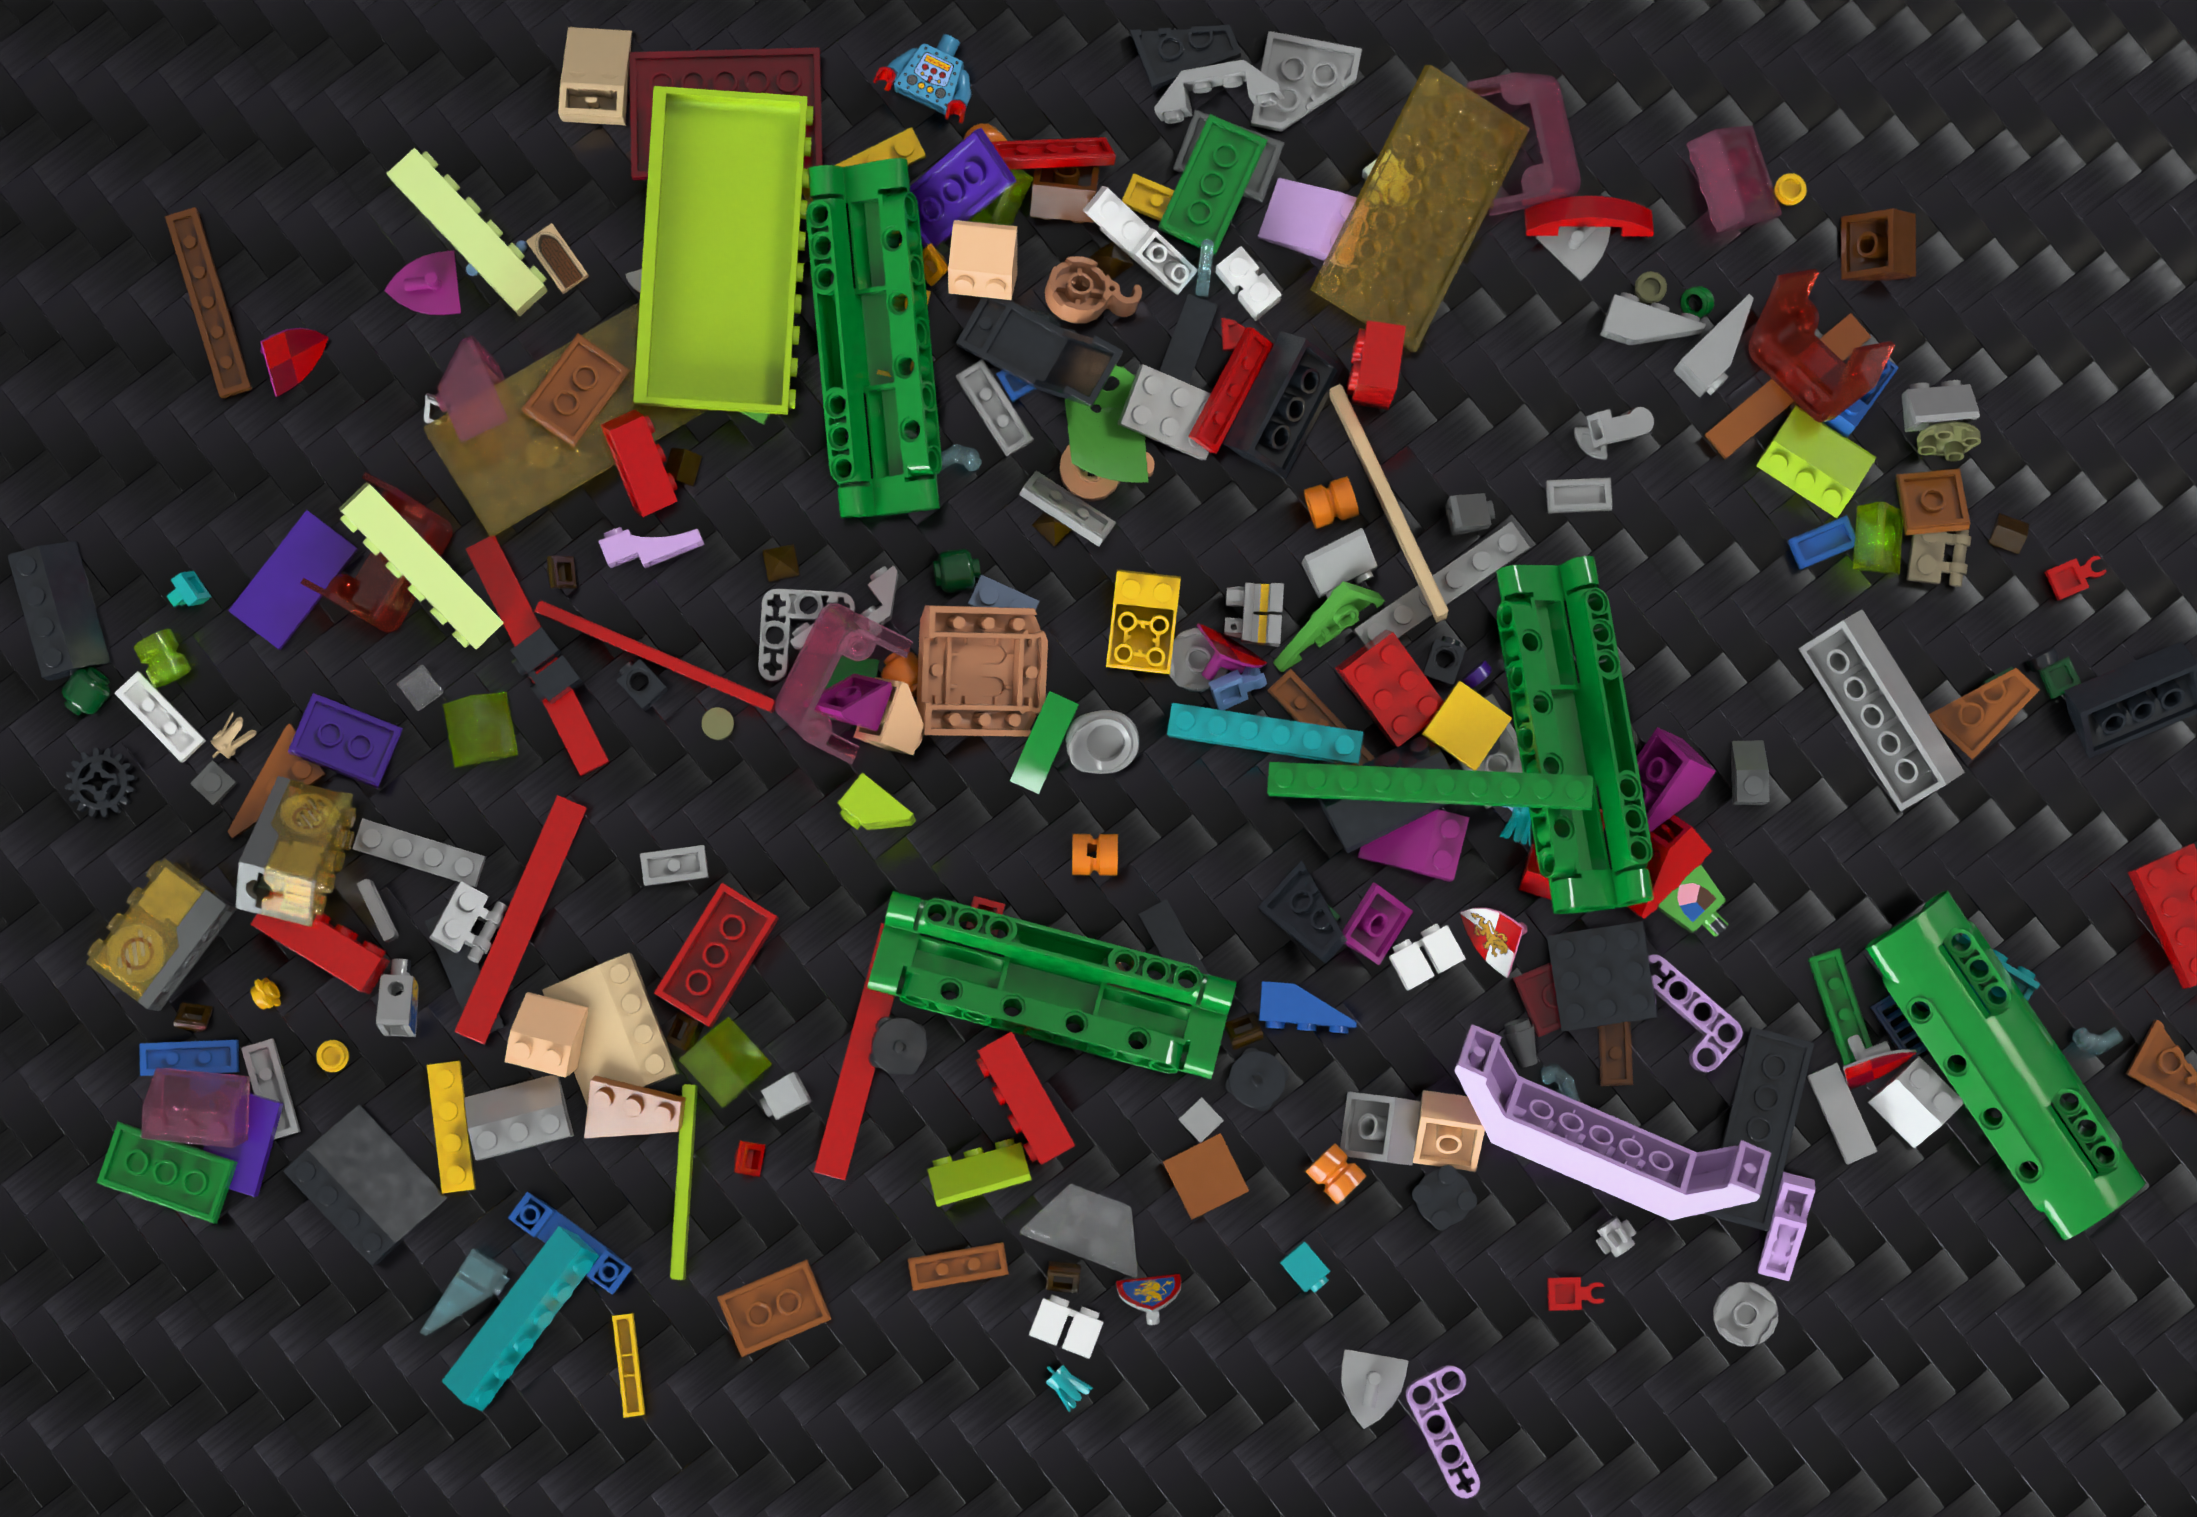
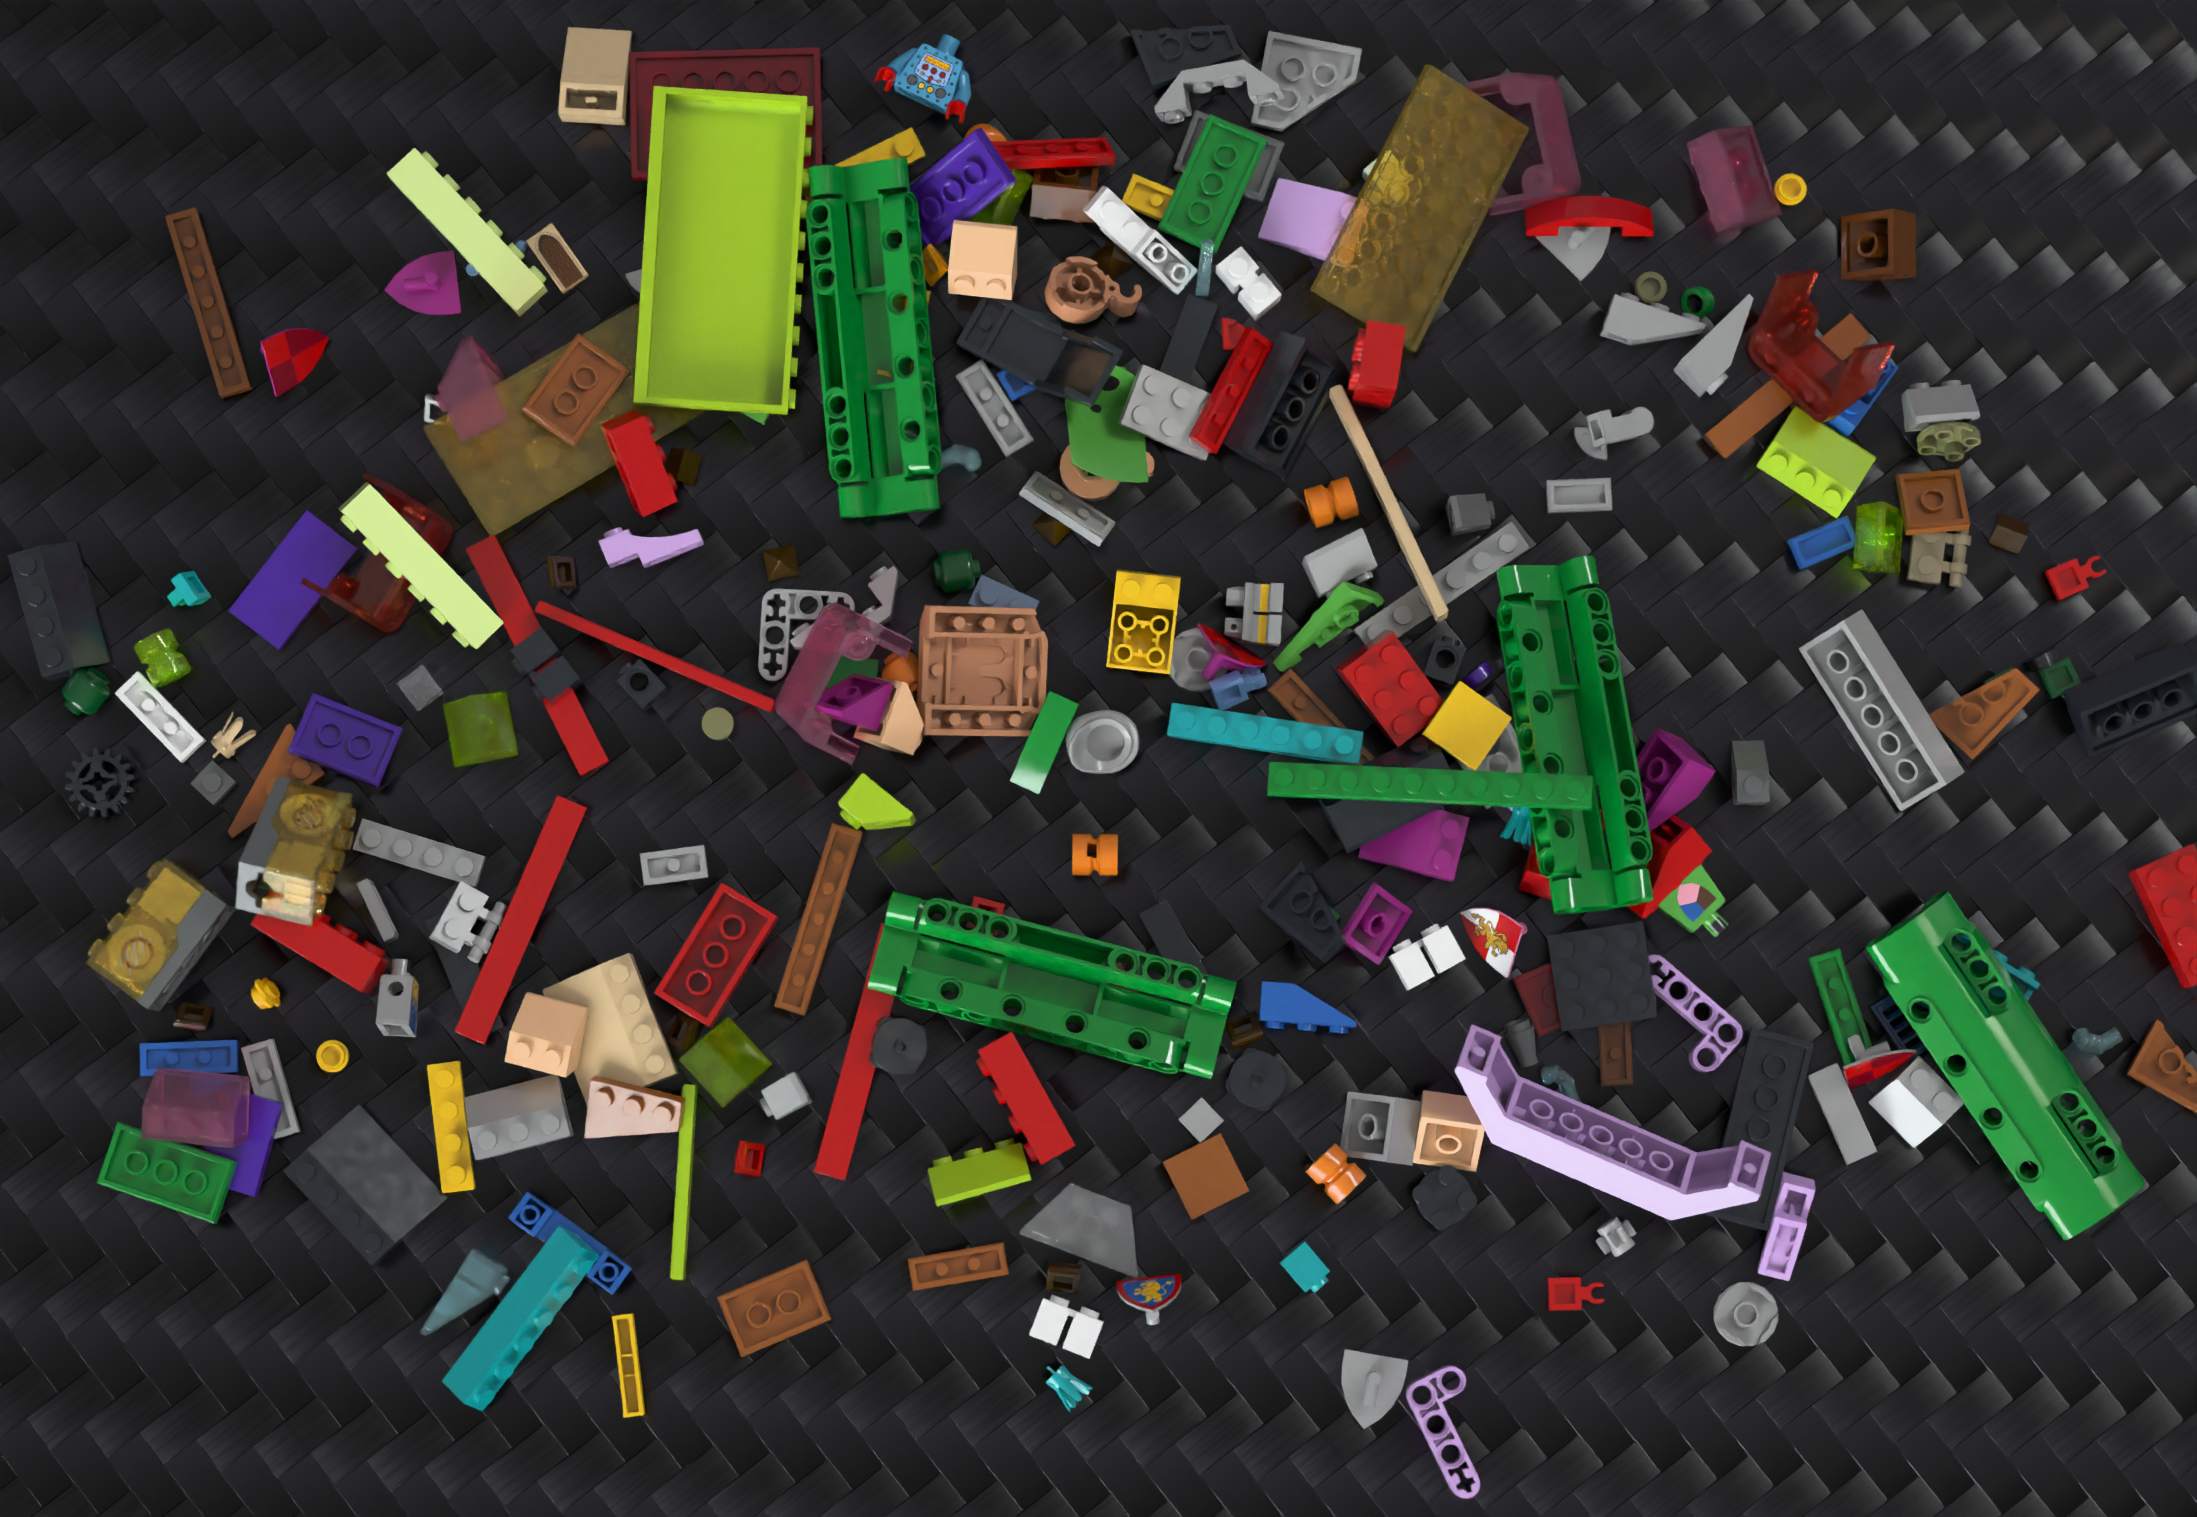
none -> dark orange tile [774,822,863,1016]

